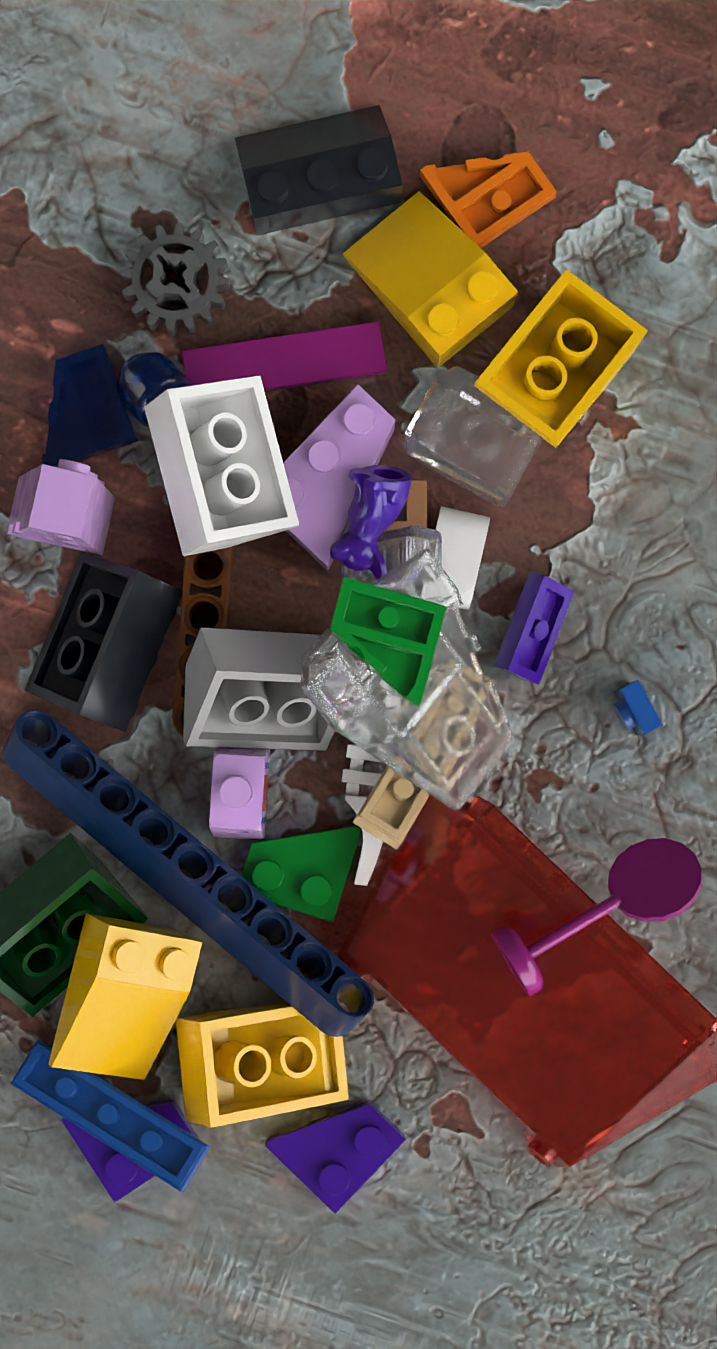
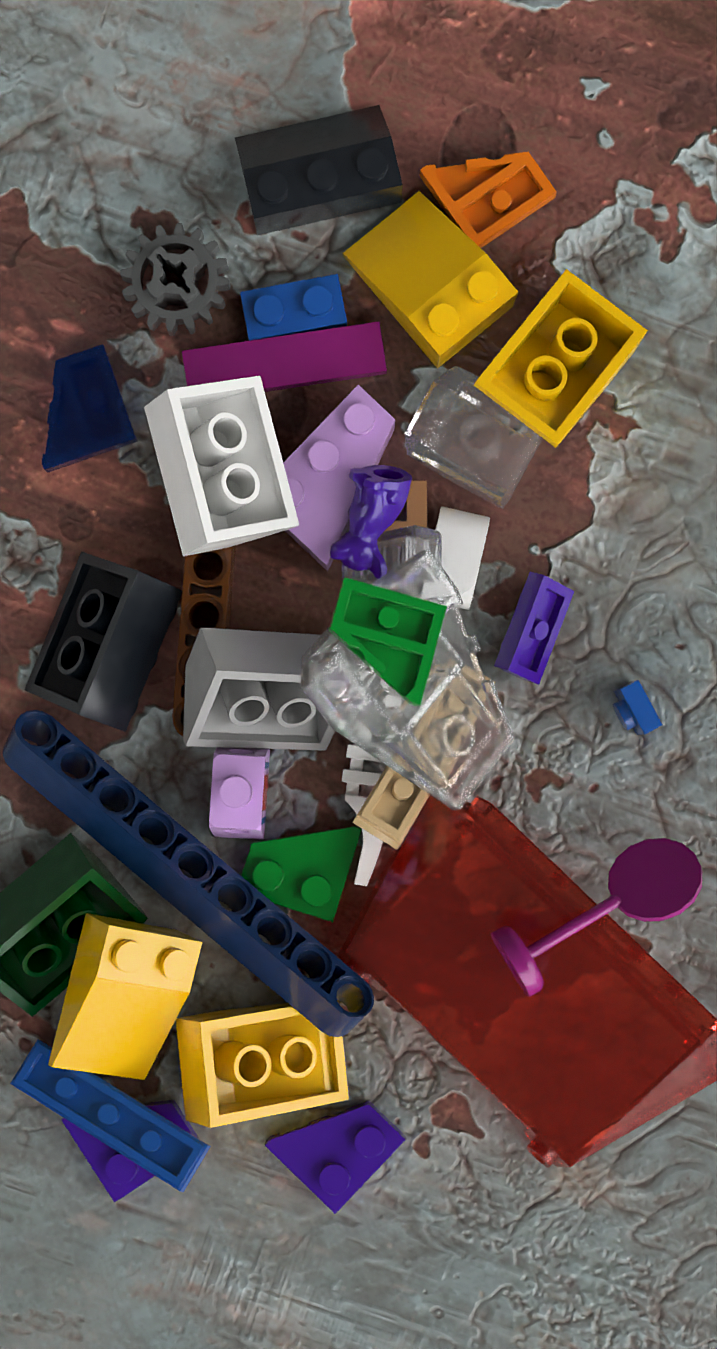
lavender wedge [6,459,115,556] -> none
clear blue head [116,352,191,427] -> none
none -> blue plate [240,274,347,341]

